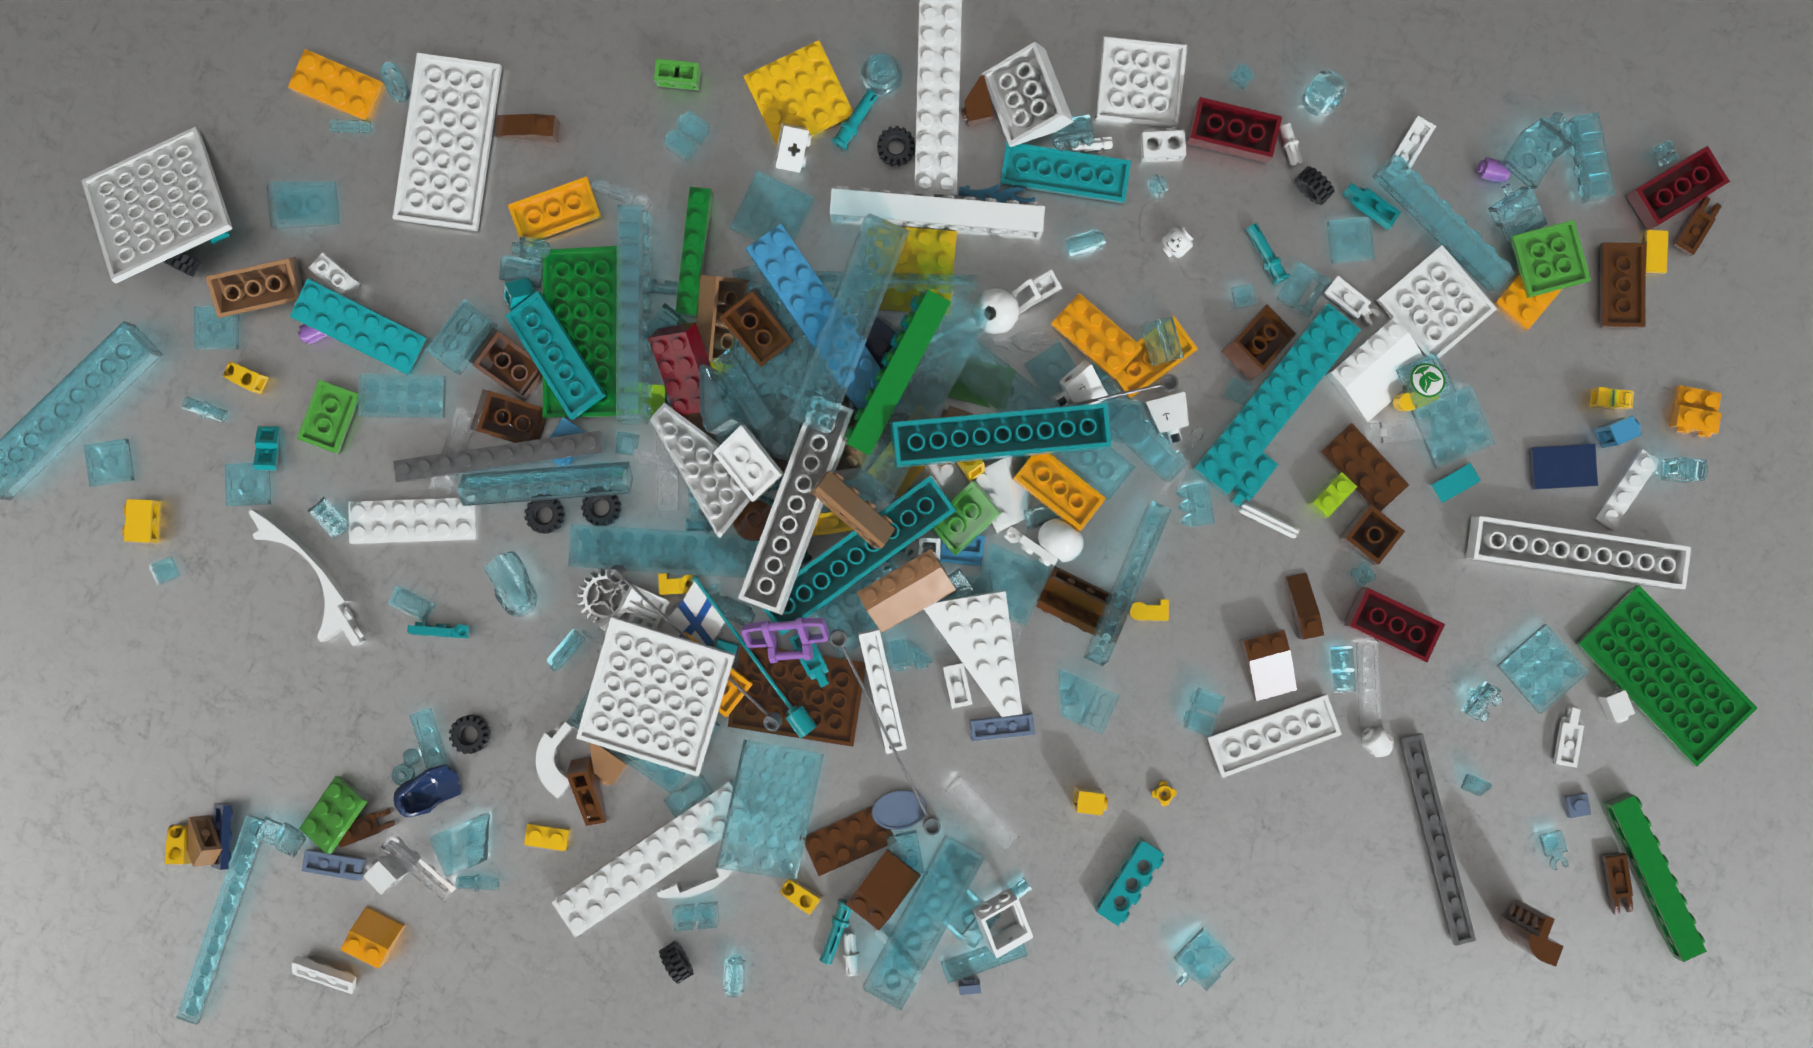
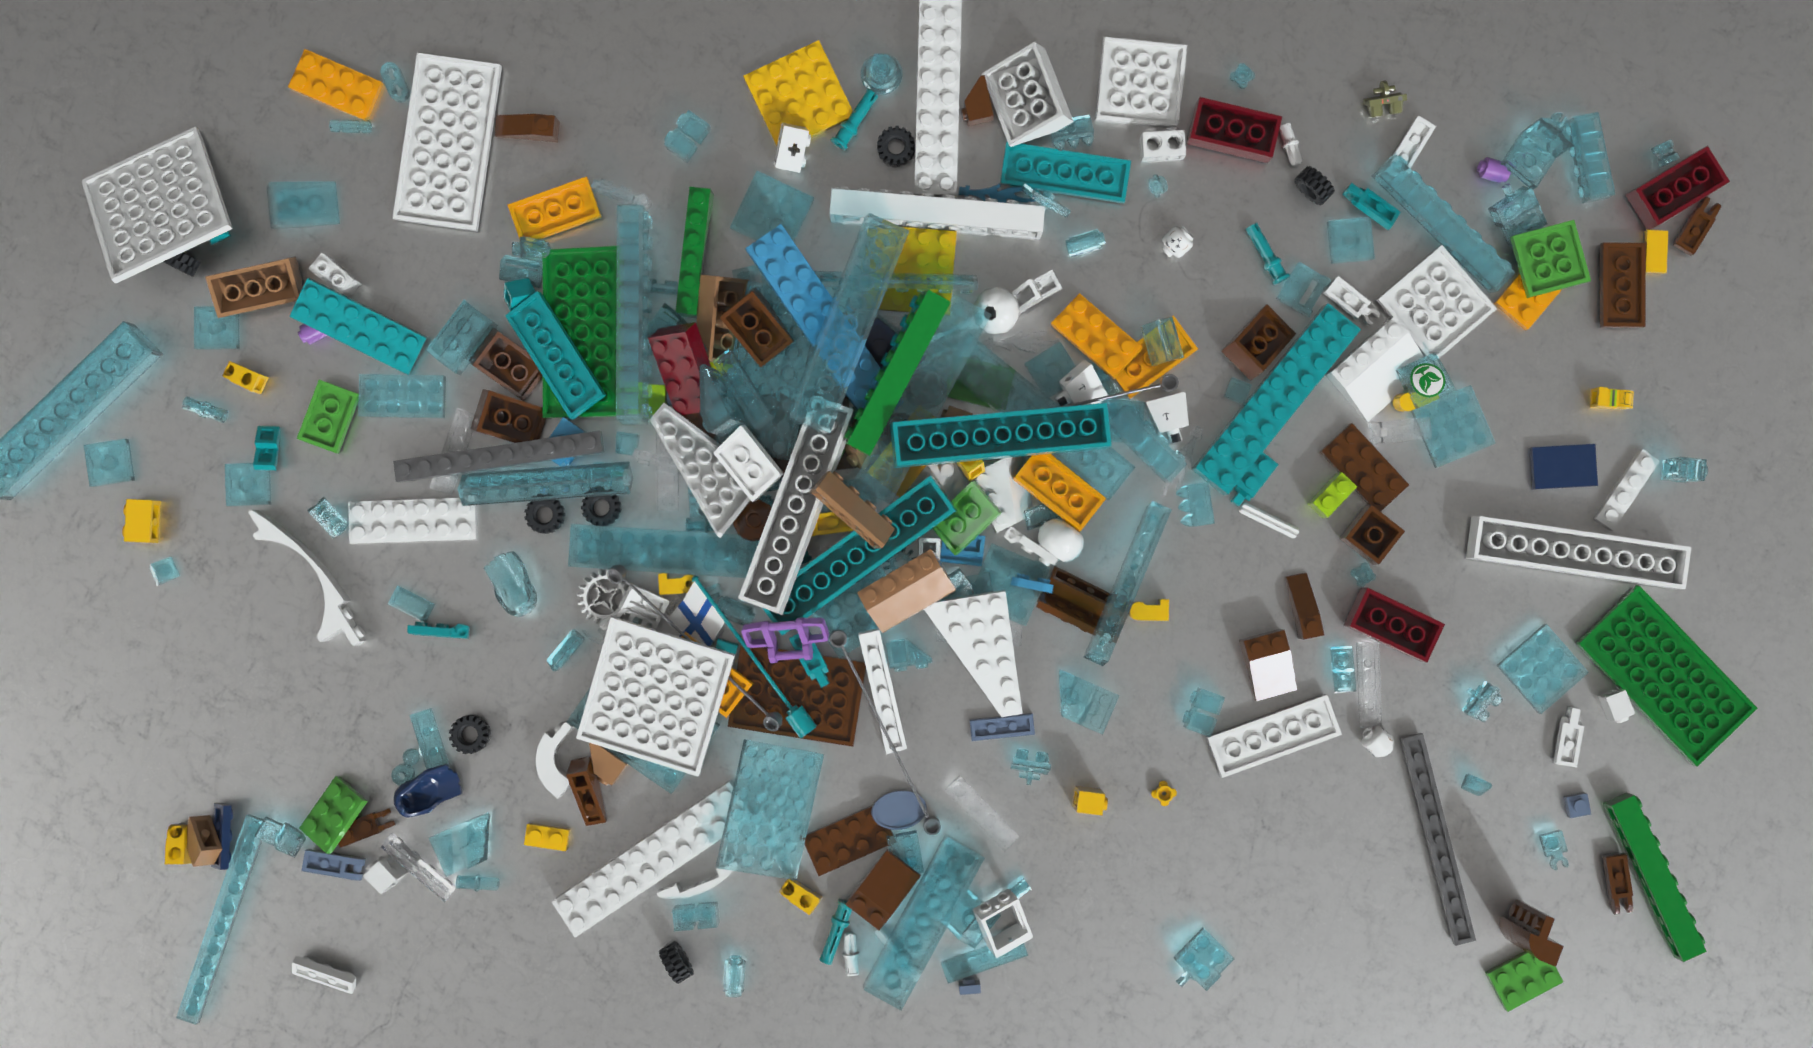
light orange slope [340,907,405,969] -> none
bright green brick [654,59,701,91] -> none
clear light blue piece [663,774,713,818] -> none
white plate [943,663,973,709] -> none
white axle [1071,136,1113,153] -> none
teal brick [1095,837,1164,926] -> none
clear light blue plate [1231,283,1257,309] -> none
clear light blue piece [1302,70,1347,117] -> none
teal slope [1431,462,1481,503] -> none
dark azure brick [1593,415,1642,448] -> none
light orange plate [1669,385,1722,438] -> none
none -> dark azure plate [1010,573,1054,593]
none -> clear light blue hips [1010,749,1051,785]
none -> clear light blue plate [1021,184,1071,218]
none -> olive hips [1363,80,1407,117]
none -> bright green plate [1485,951,1564,1012]

